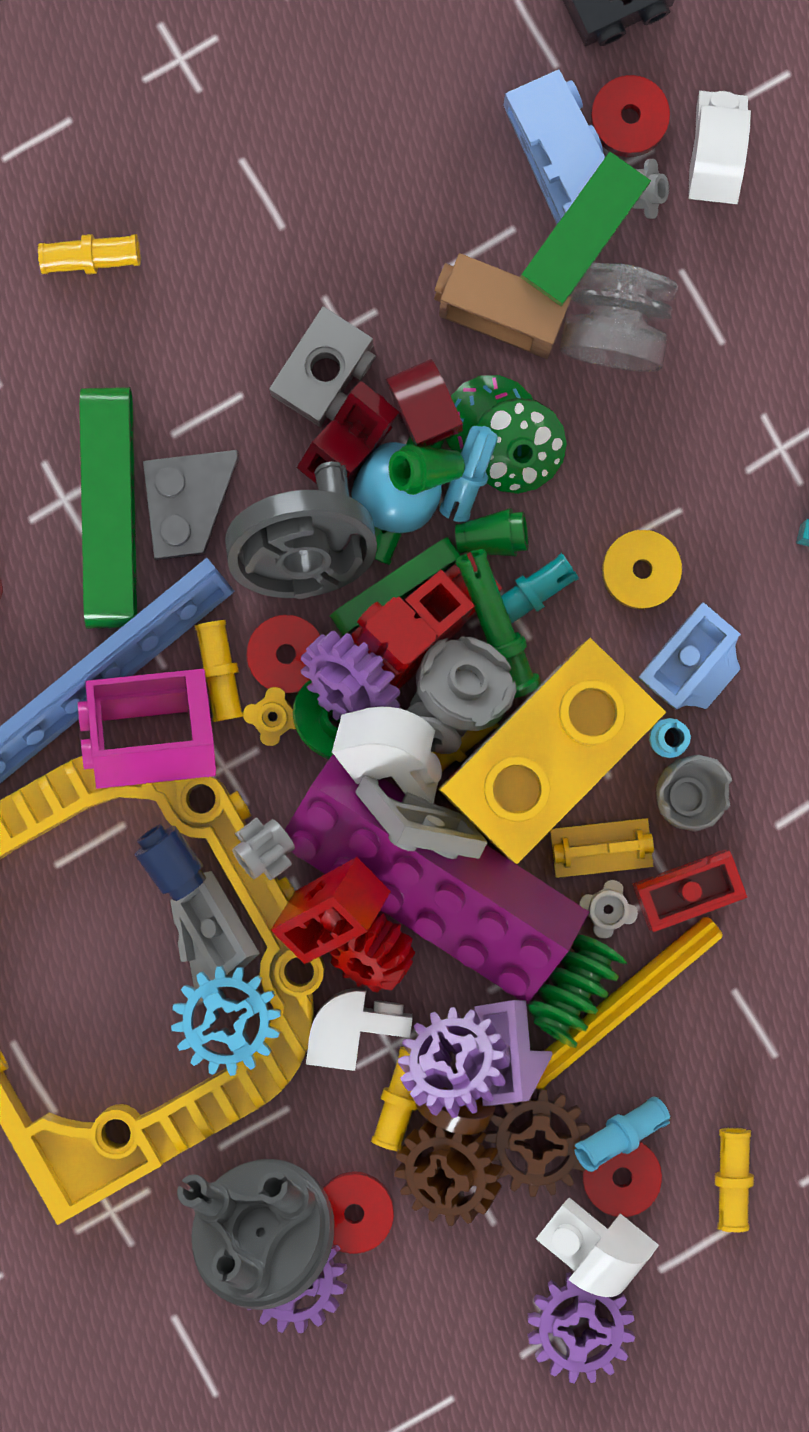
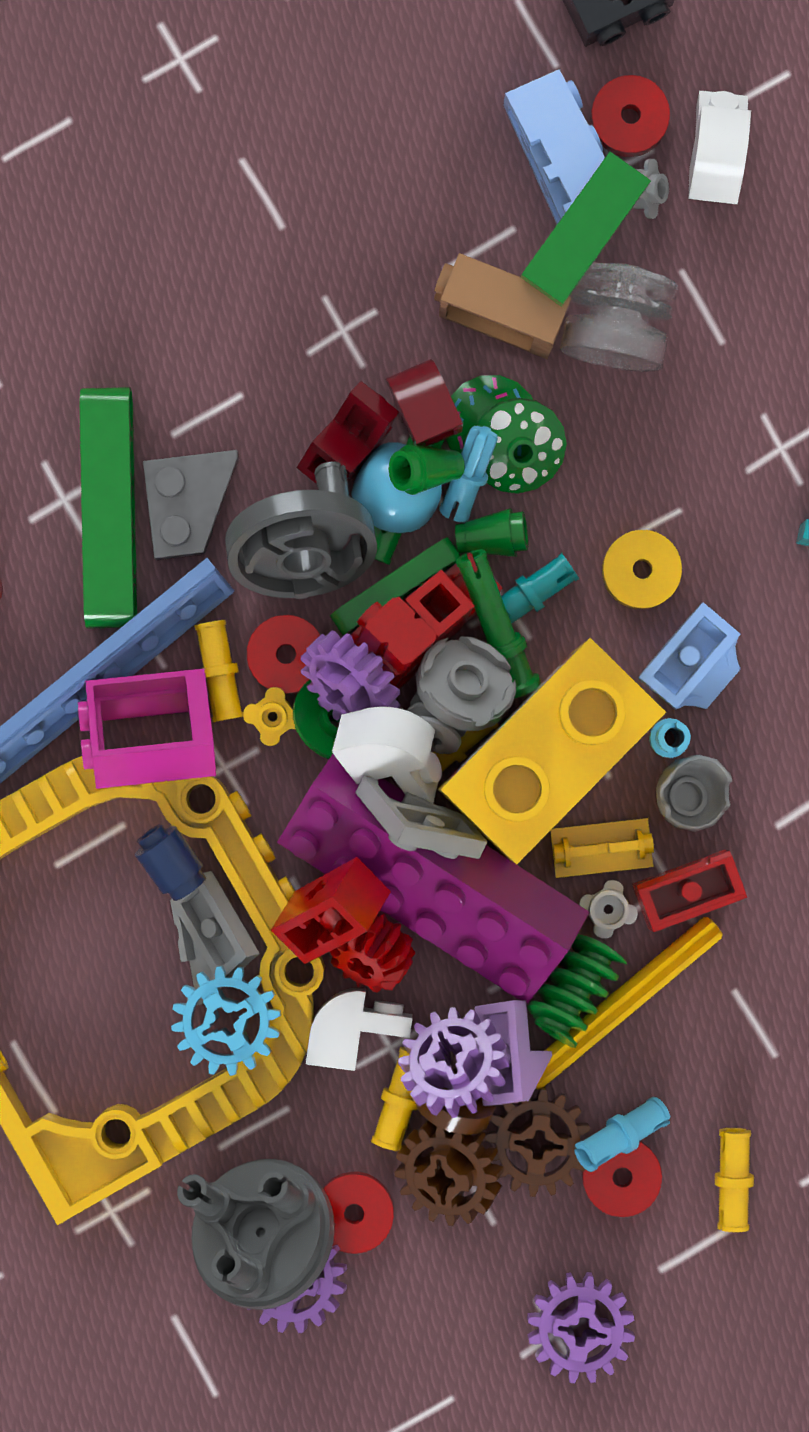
yellow pin [38,234,141,274] -> none
light grey gear [232,817,295,880] -> none
light grey brick [269,306,376,427] -> none
white brick [536,1198,659,1297] -> none

